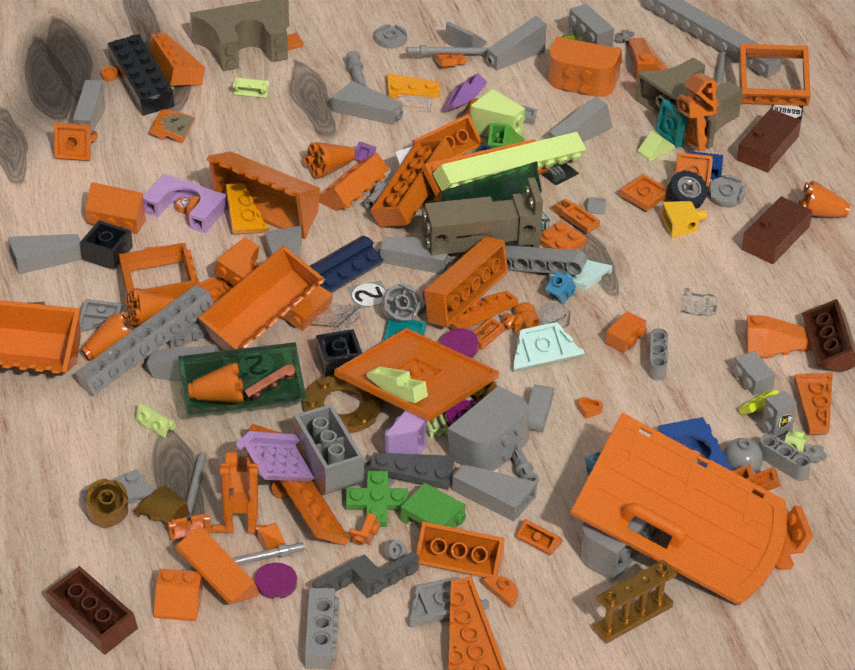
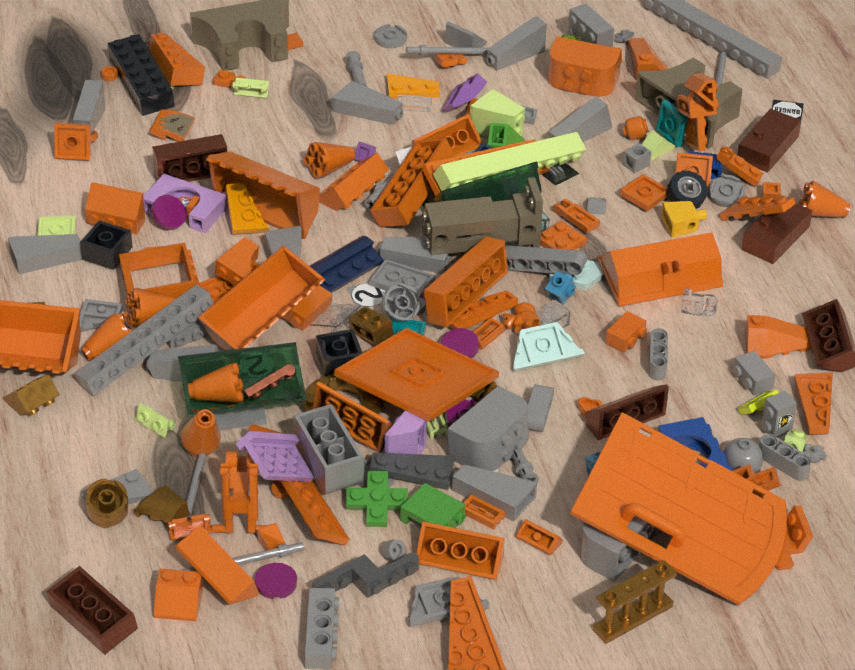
orange bracket [348,513,380,545] -> none
yellowish green slope [367,366,428,403] -> none
orange plate [482,575,518,608] -> none
orange window [738,43,811,106] -> none
none -> pearl gold slope [3,374,60,416]
none -> yellowish green plate [37,216,76,236]
none -> magenta tile [151,195,187,230]
none -> copper brick [152,134,228,182]
none -> orange cone [181,409,221,457]
none -> light grey tile [212,405,267,430]
none -> orange plate [213,70,245,88]
none -> orange slope [312,381,393,453]
none -> pearl gold brick [348,306,394,346]
none -> light grey tile [369,259,435,298]
none -> orange tile [463,495,505,530]
none -> copper slope [586,384,669,440]
none -> orange piece [597,232,723,307]
none -> orange head [622,116,649,141]
none -> light grey brick [623,143,651,173]
none -> orange hinge [716,146,764,186]
none -> orange wing [720,196,796,221]
none -> orange plate [762,182,781,198]

